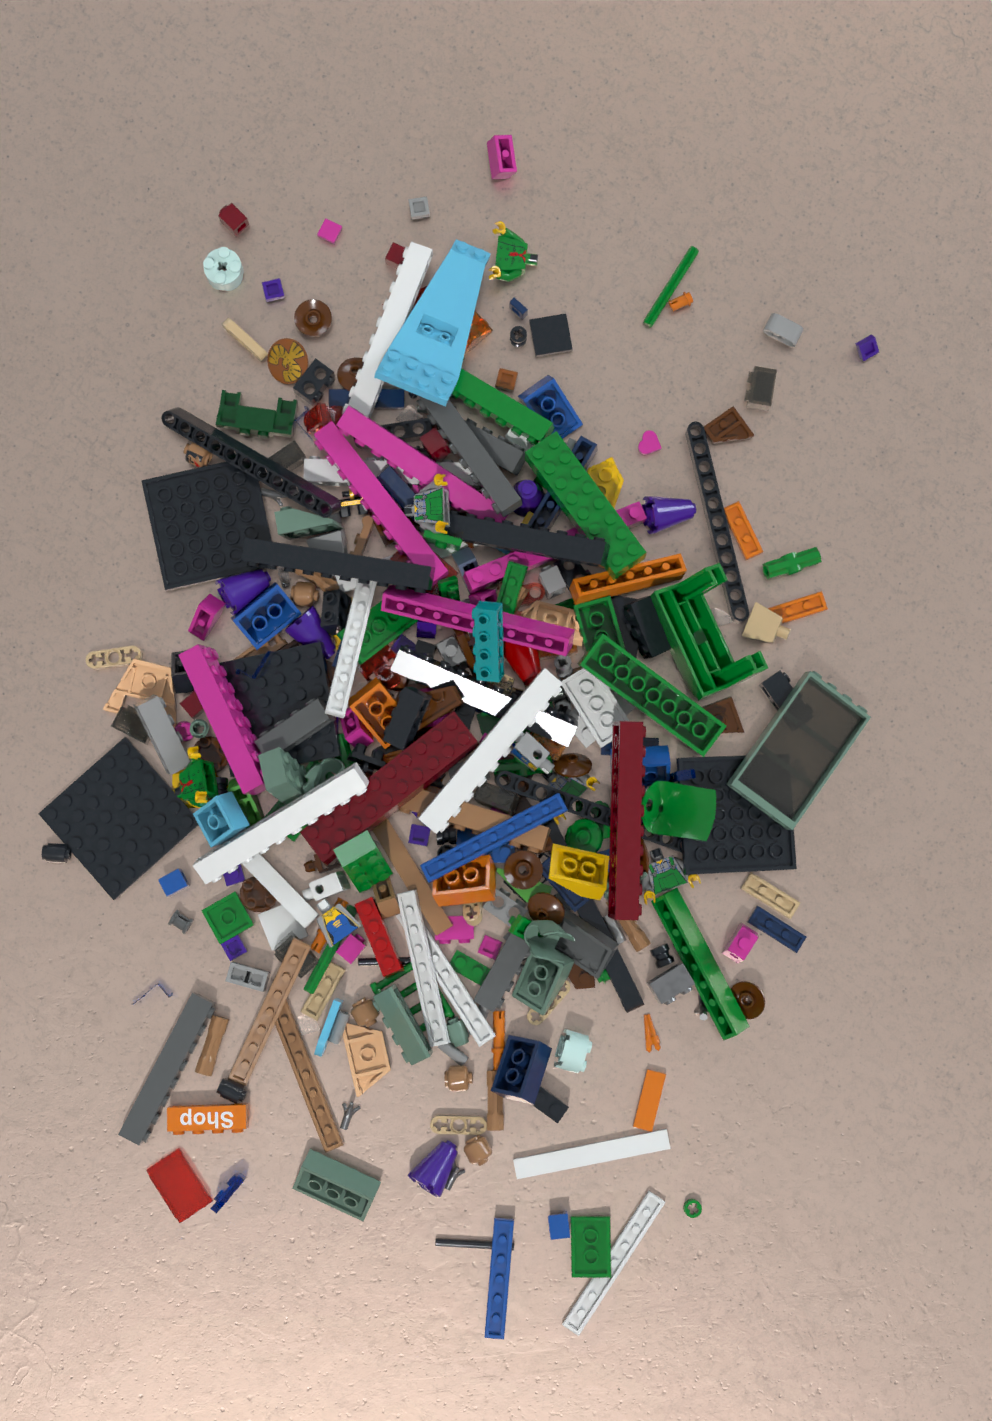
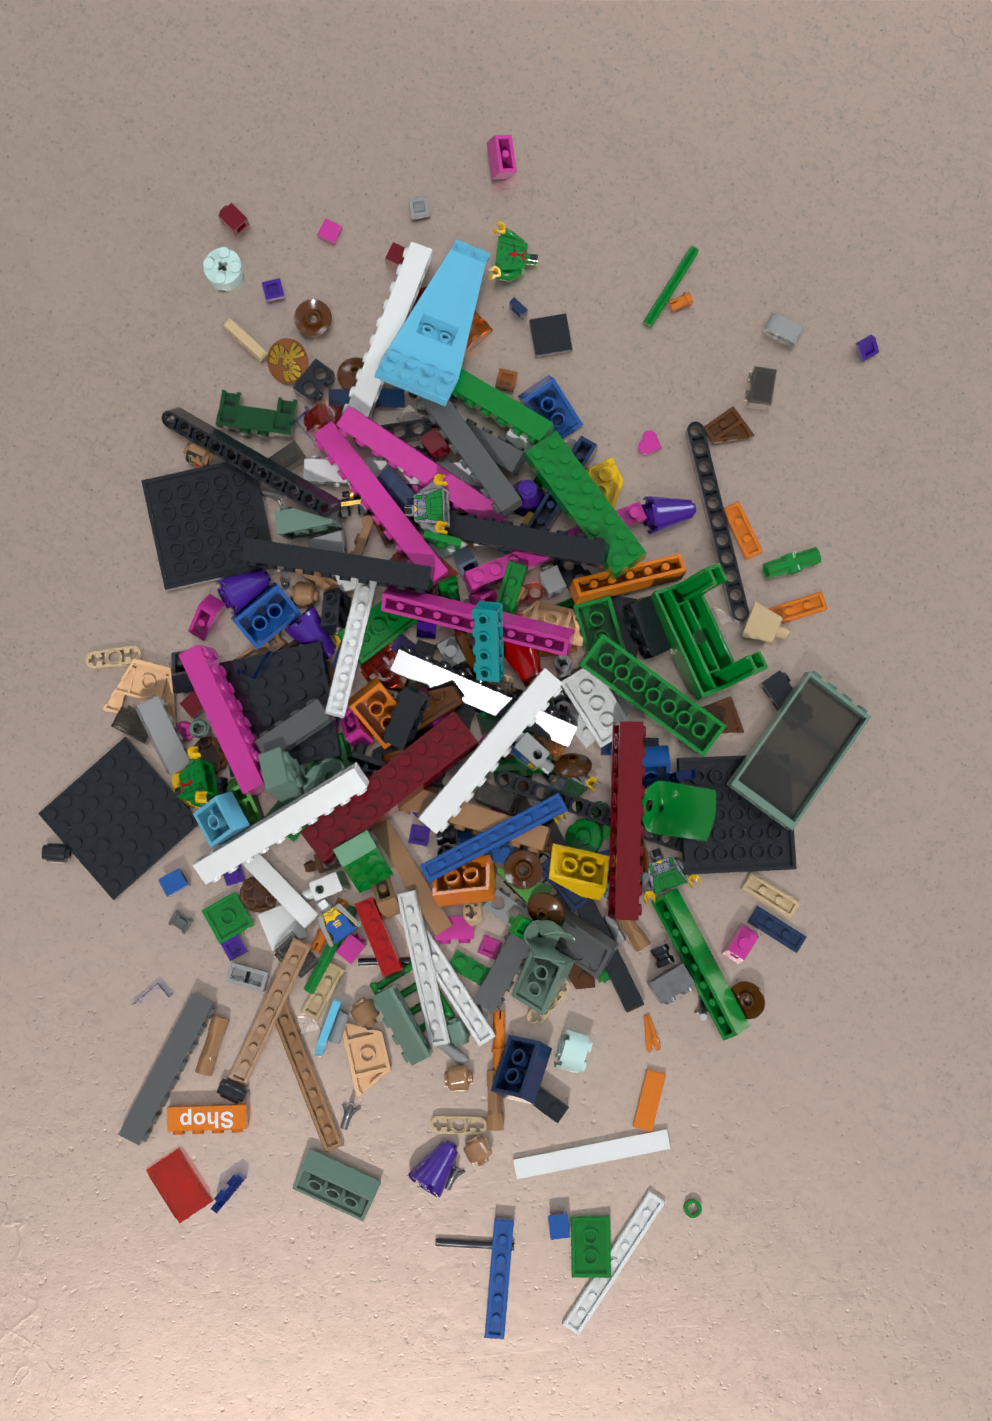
black bush [510,326,527,348] -> none

